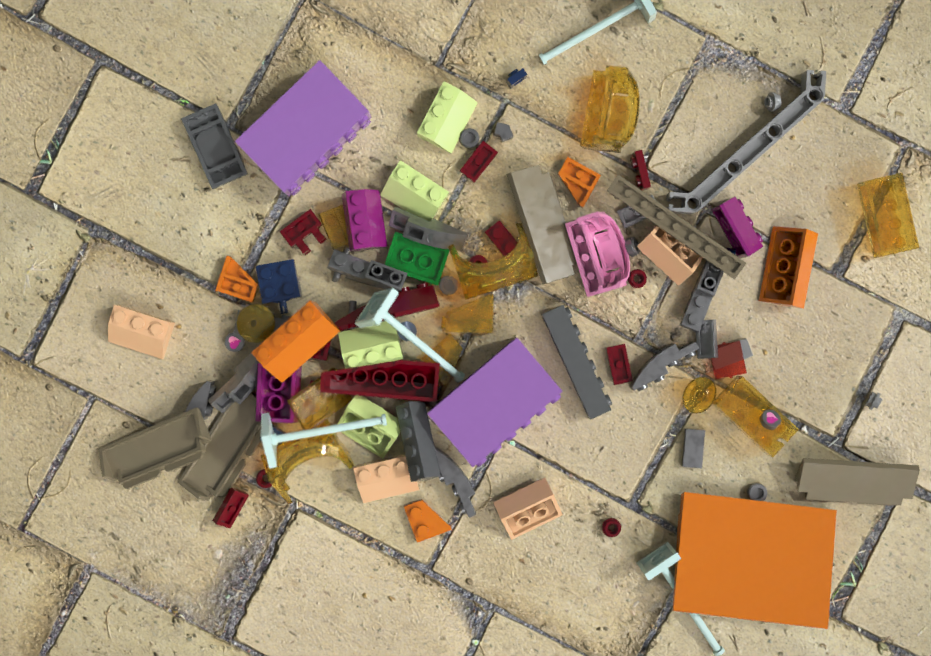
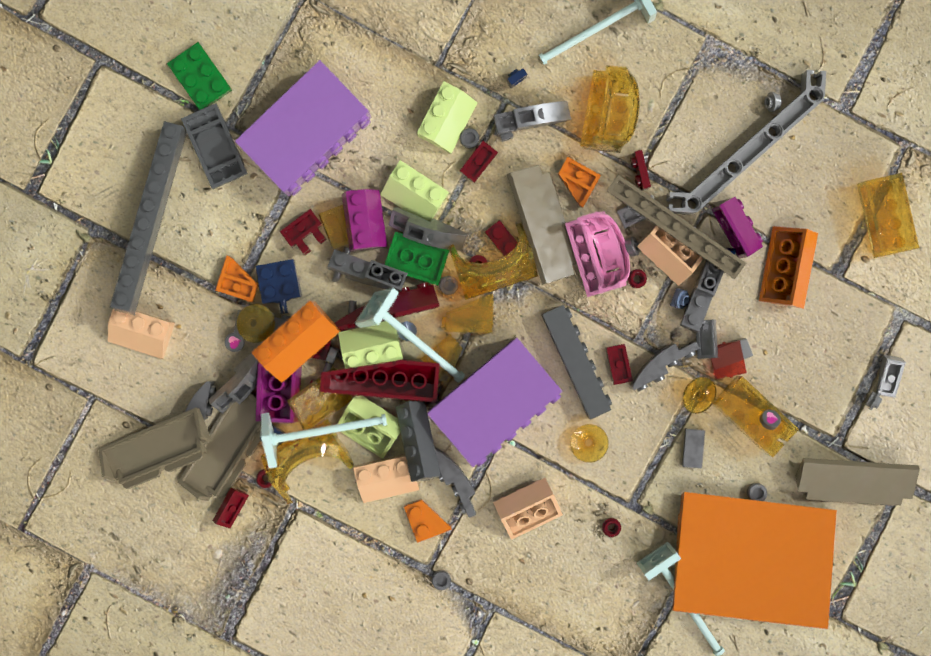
none -> dark grey brick [110,121,187,316]
none -> green plate [167,42,232,110]
none -> flat silver bar [320,346,339,380]
none -> flat silver tile [432,570,451,590]
none -> flat silver slope [493,101,571,135]
none -> clear yellow dish [570,424,609,463]
none -> sand blue plate [670,288,689,309]
none -> light grey slope [876,355,906,397]

